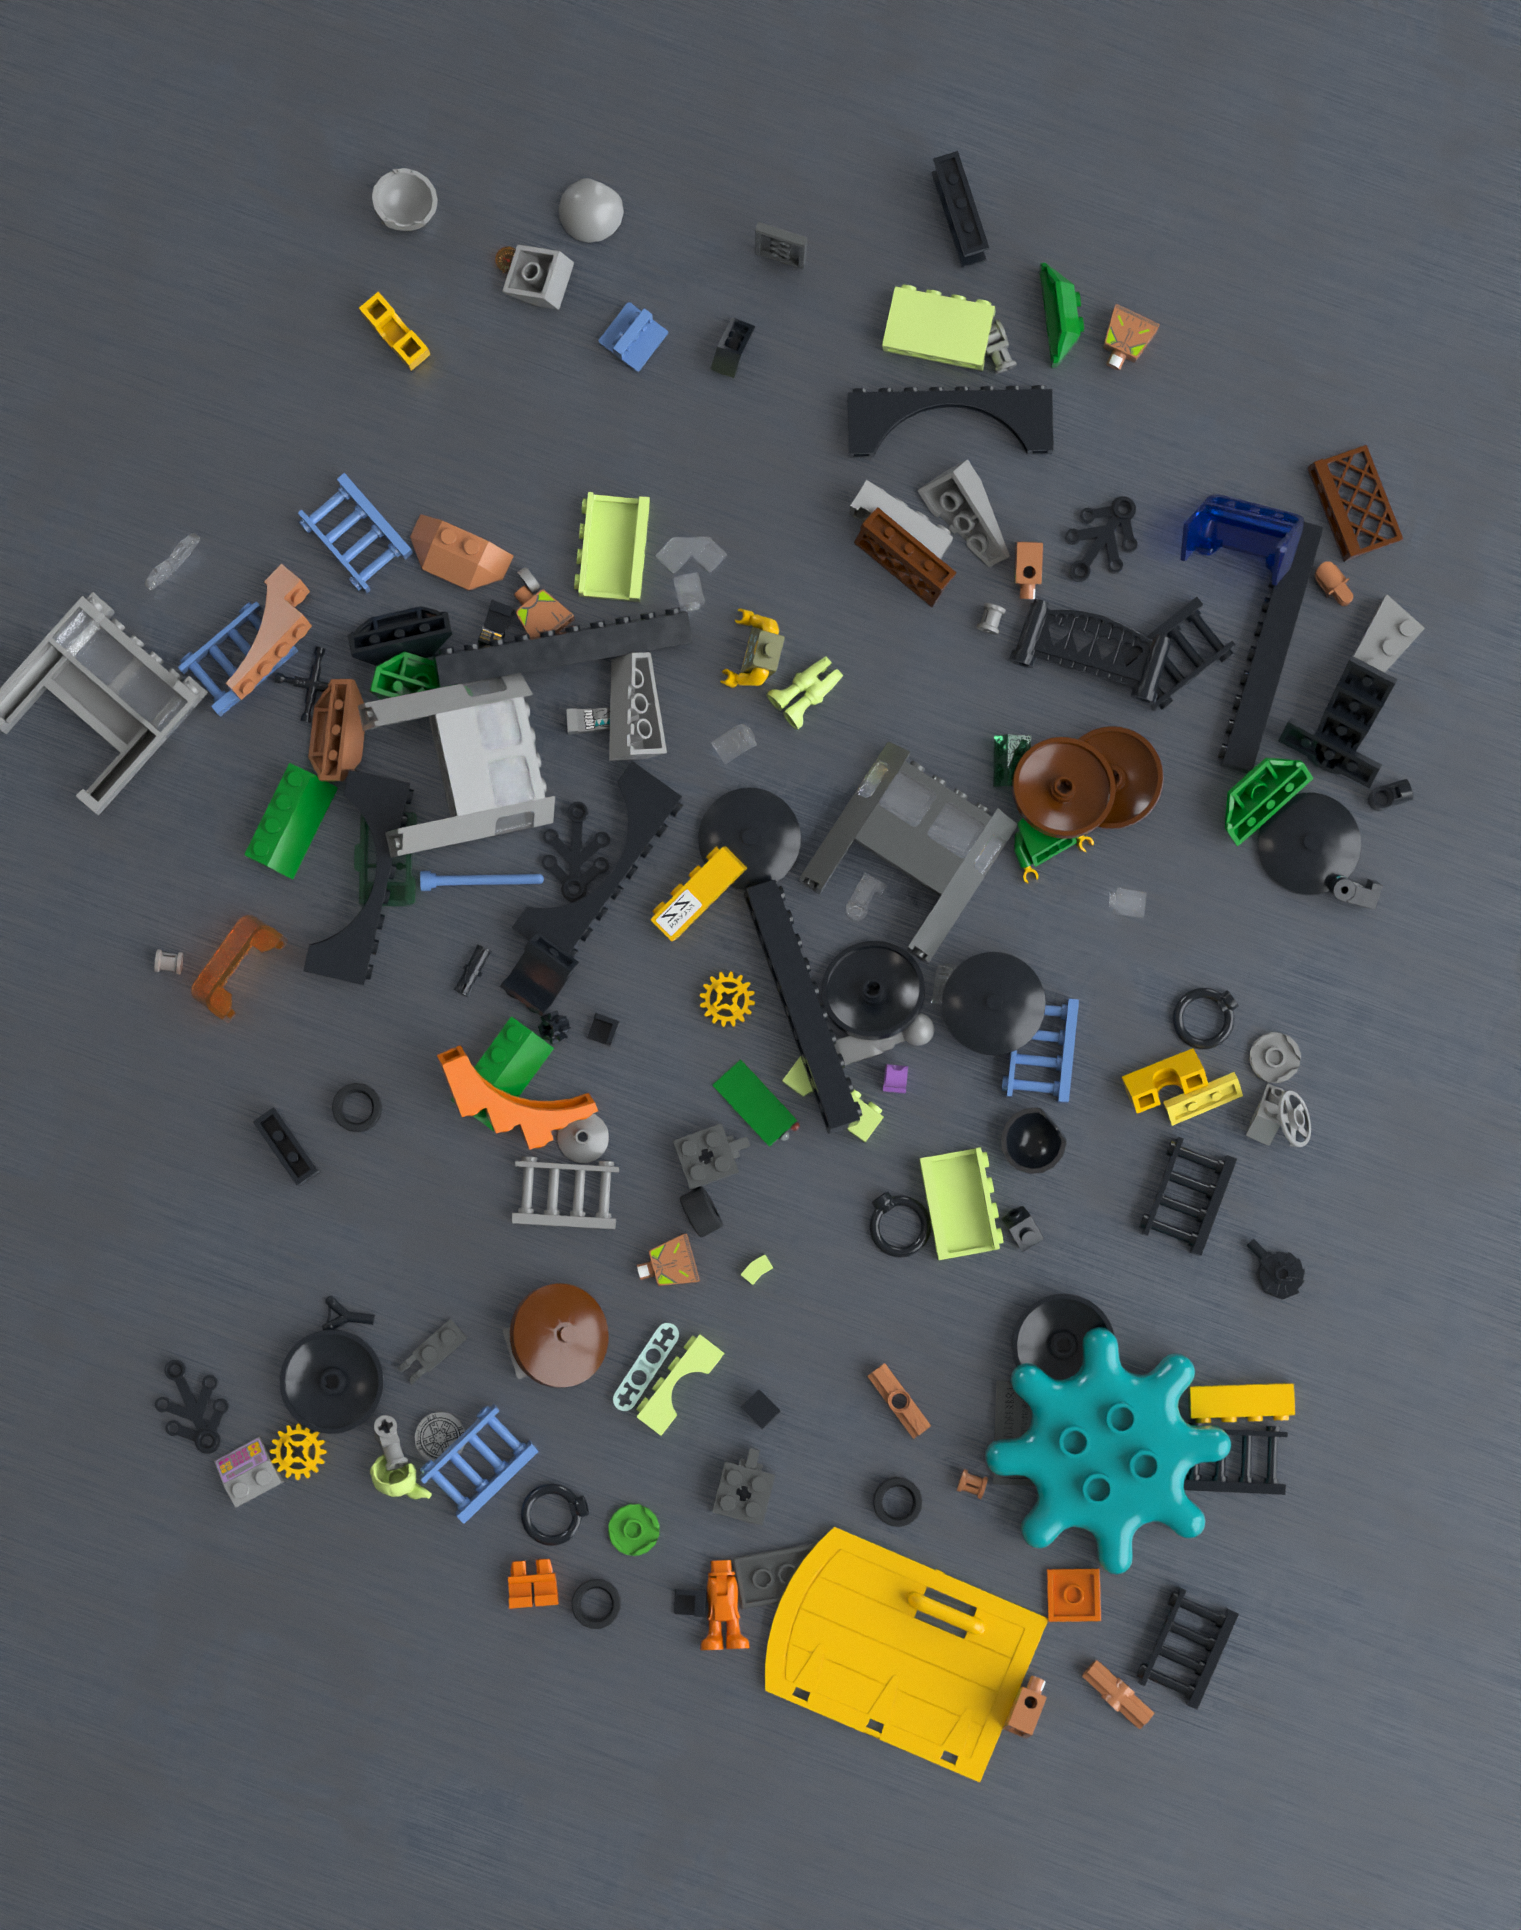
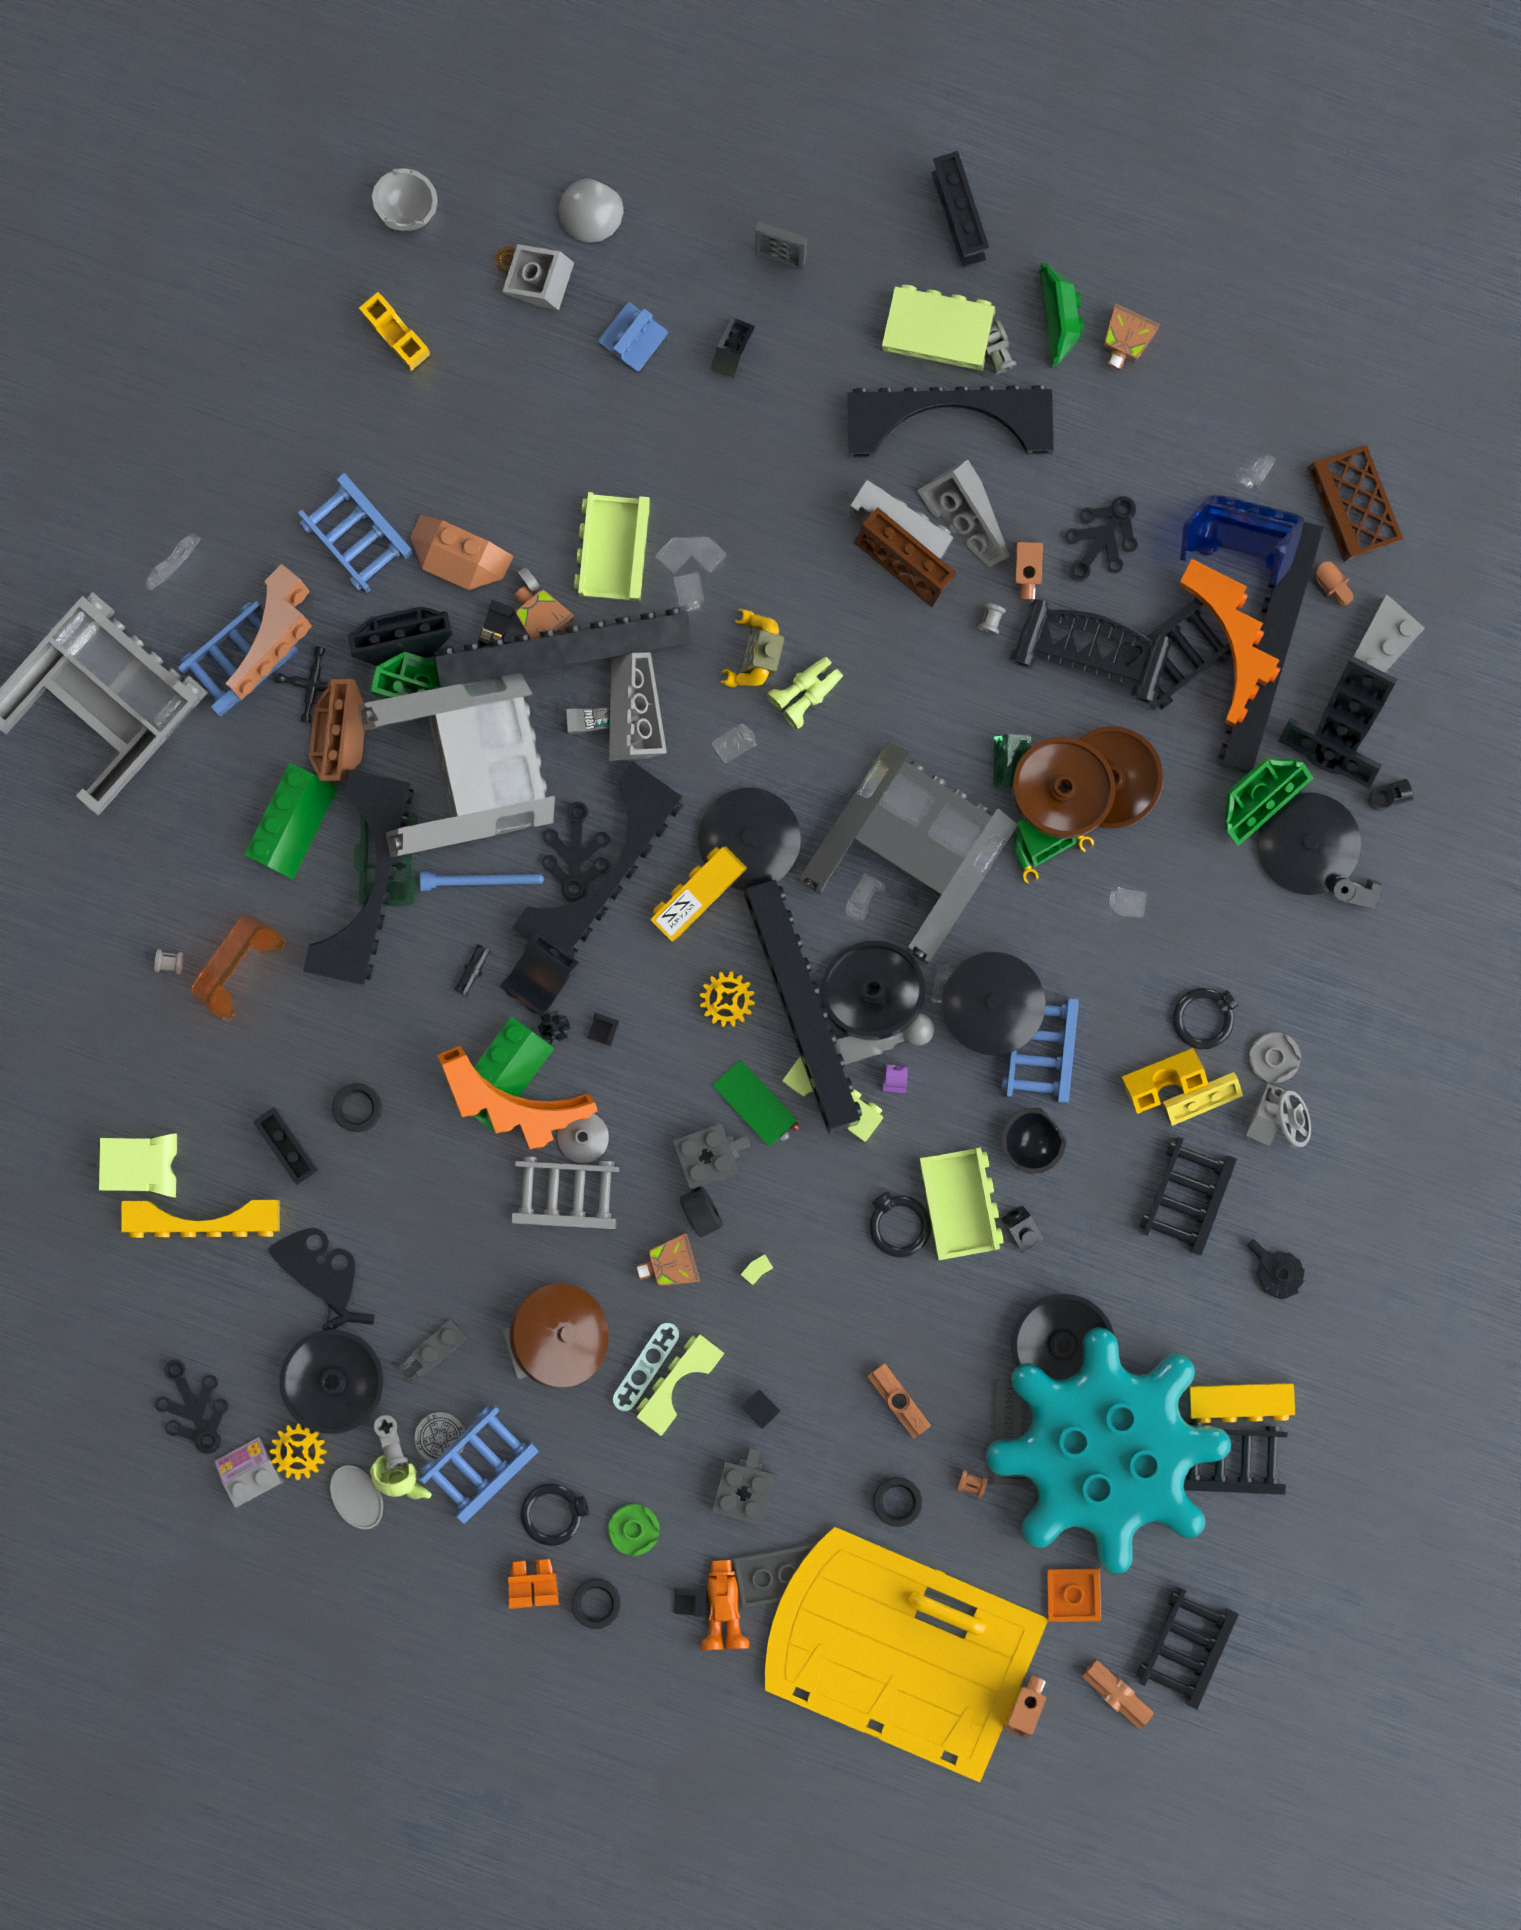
none -> yellowish green piece [99,1133,177,1198]
none -> yellow arch [122,1200,280,1238]
none -> black piece [269,1228,355,1308]
none -> light grey piece [330,1465,384,1530]
none -> orange arch [1178,559,1280,727]
none -> clear bracket [1237,454,1276,489]

